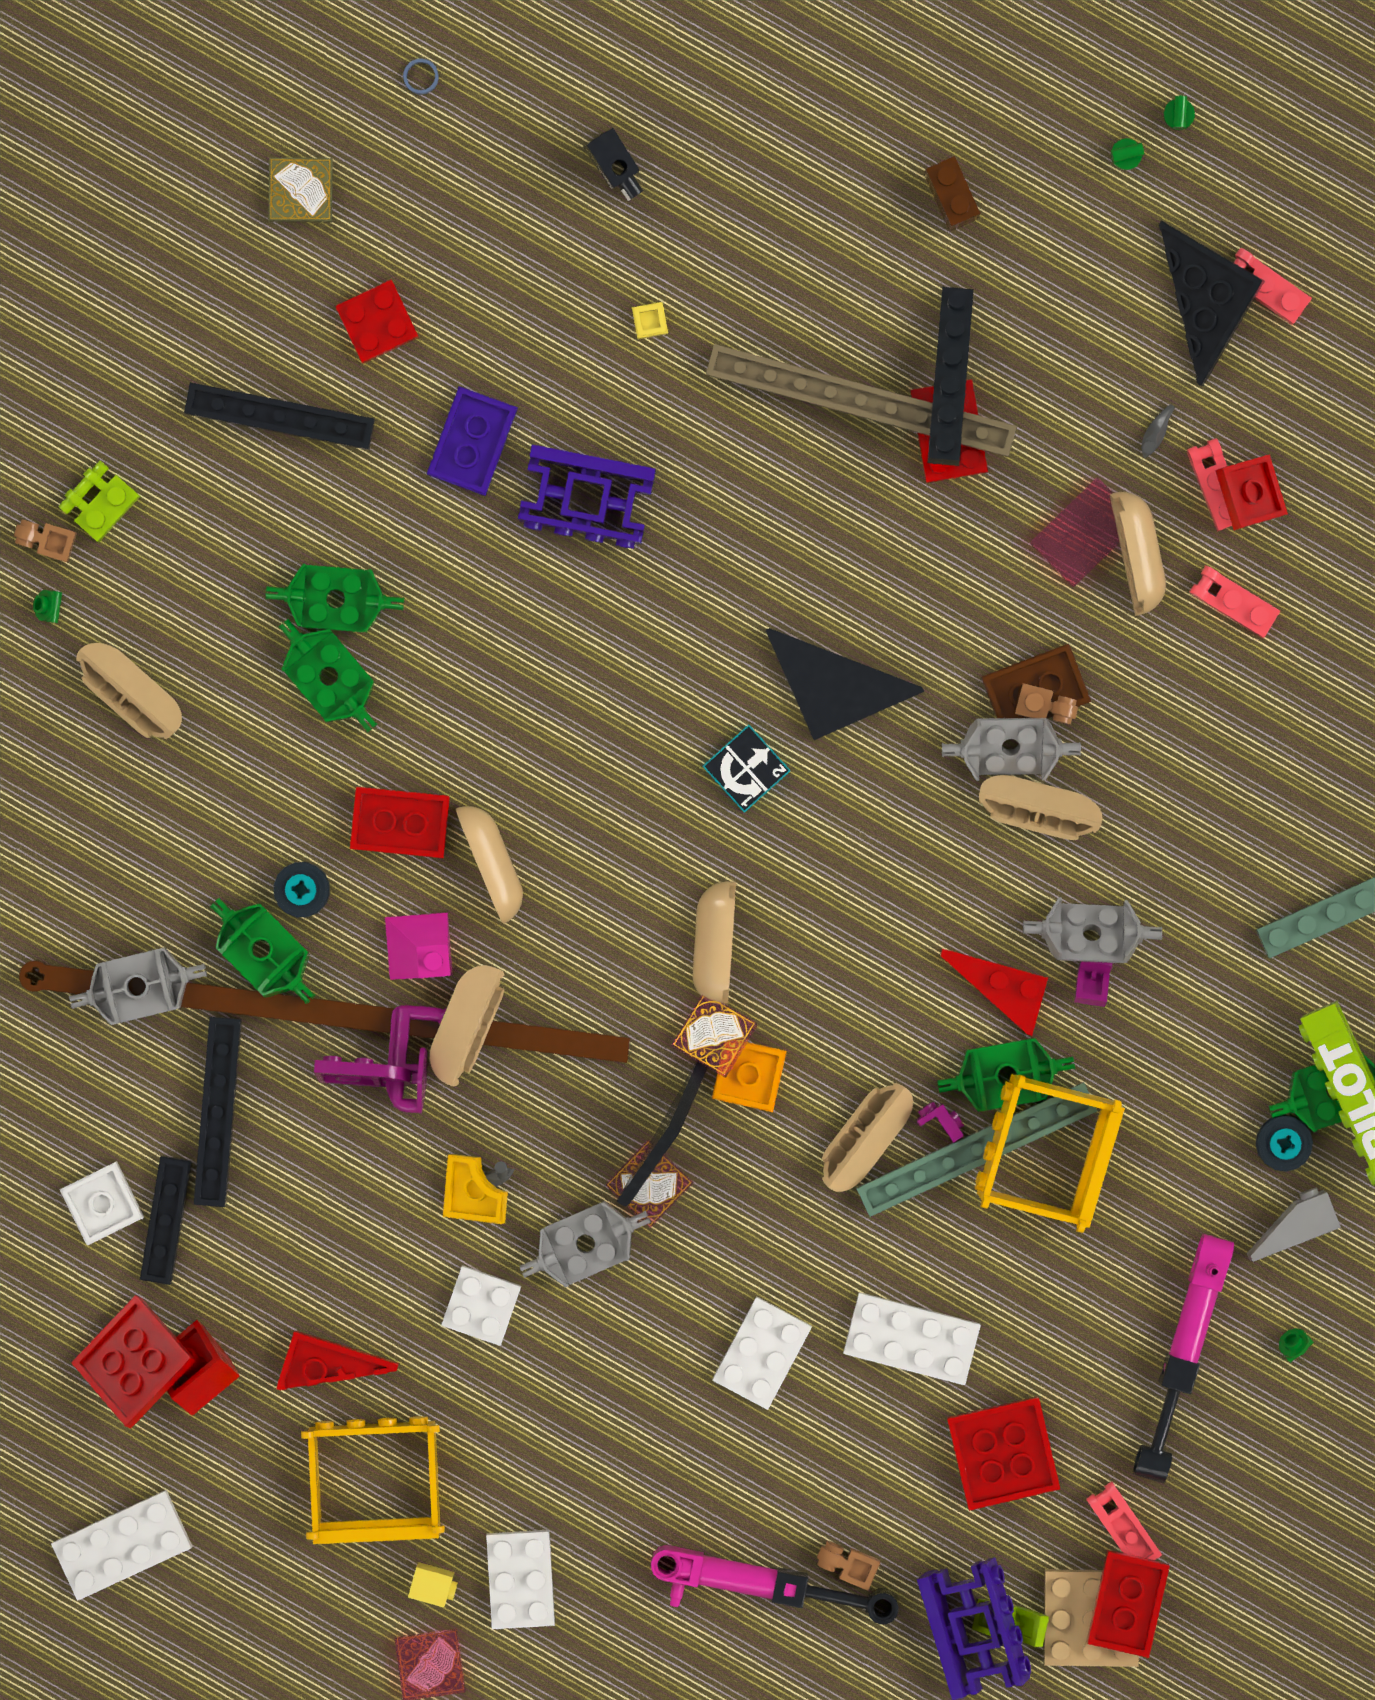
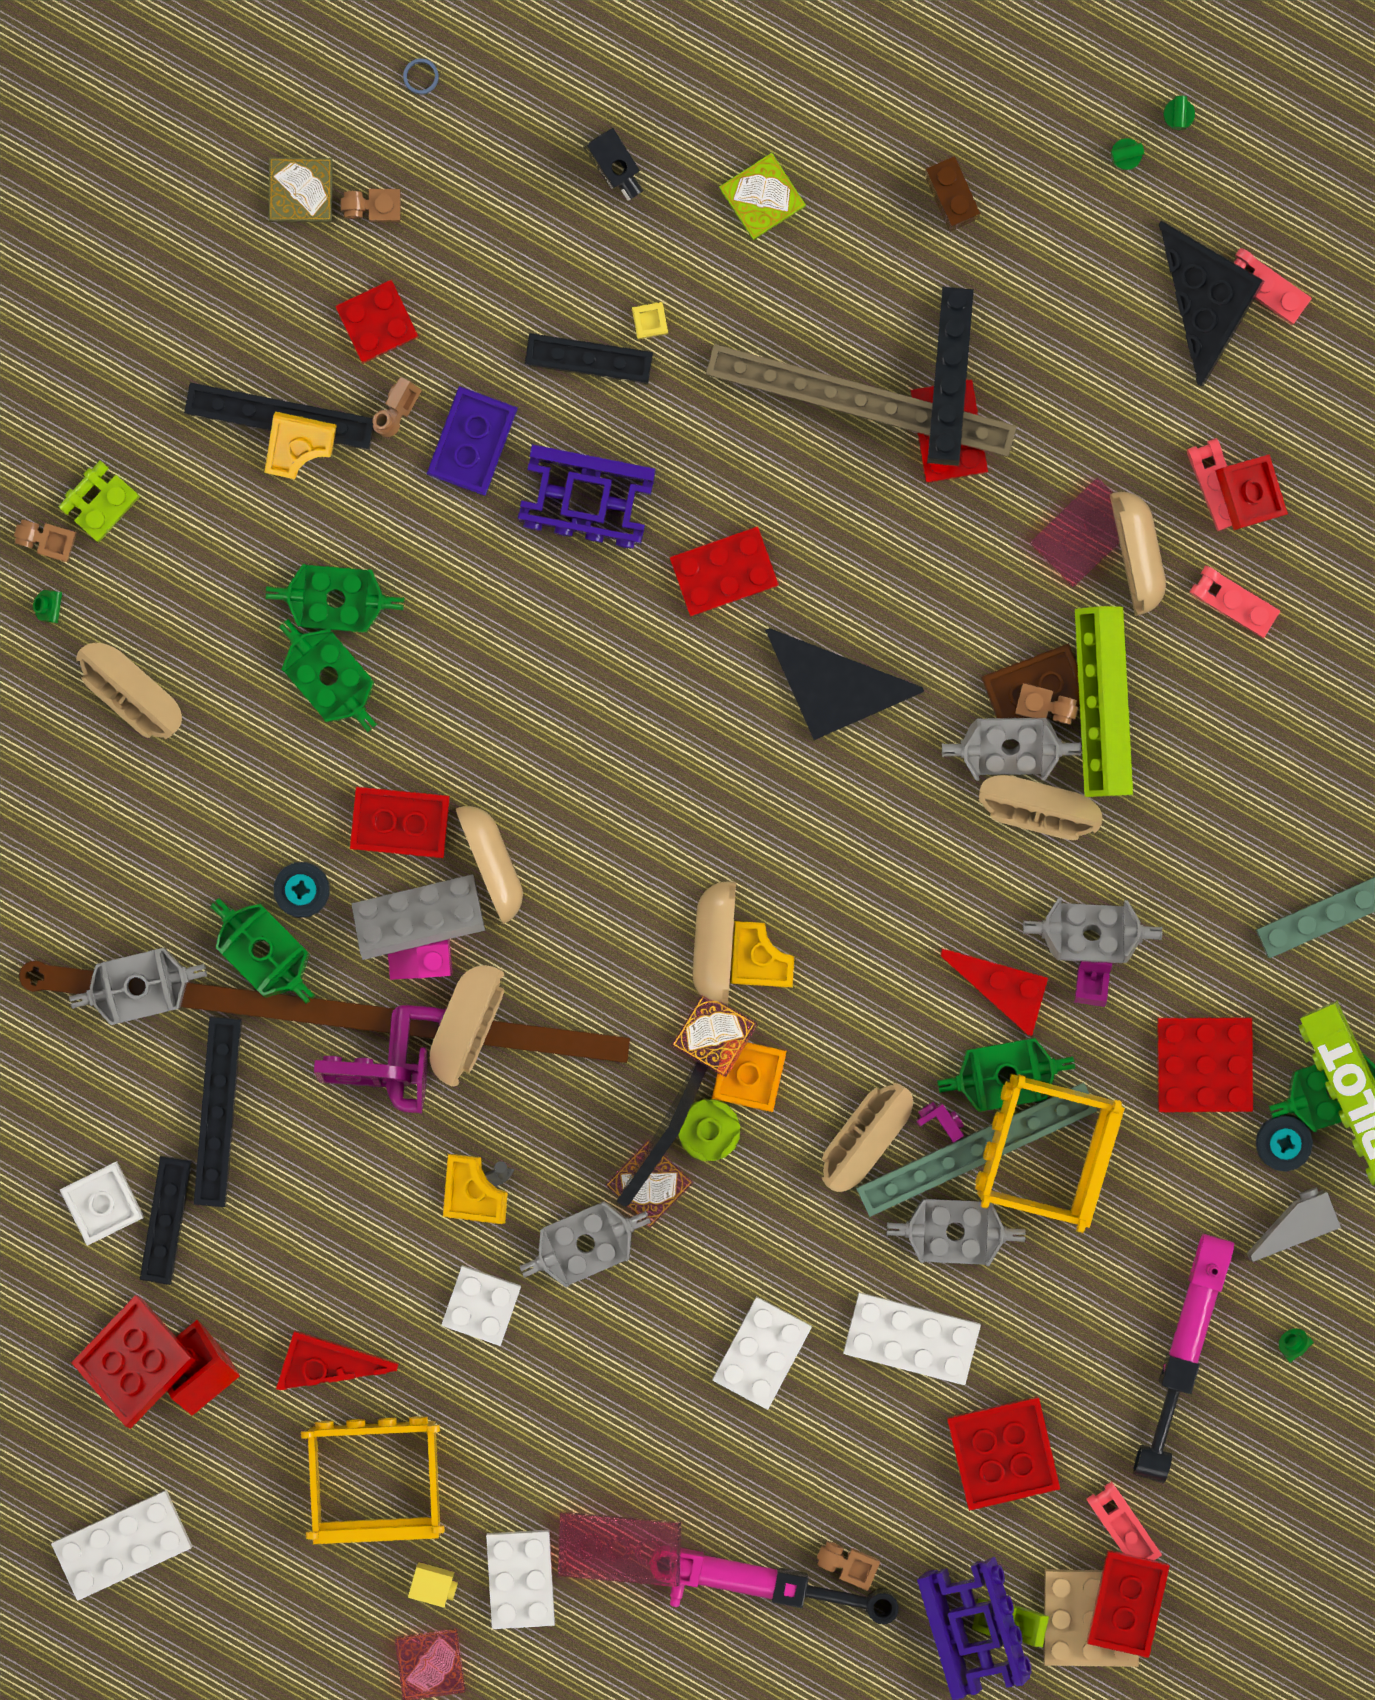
tile [702,725,791,813] -> none
dark grey bar [1141,404,1175,459] -> none
none -> yellow tile [264,411,337,479]
none -> medium nougat plate [341,189,401,222]
none -> light grey plate [351,874,485,960]
none -> medium nougat plate [373,377,422,437]
none -> black tile [524,333,653,384]
none -> clear pink tile [558,1512,682,1587]
none -> red plate [669,526,779,617]
none -> lime tile [678,1099,740,1161]
none -> tile [719,153,806,241]
none -> yellow tile [730,921,794,988]
none -> light grey plate [886,1199,1025,1266]
none -> lime brick [1075,606,1133,797]
none -> red plate [1157,1017,1253,1112]

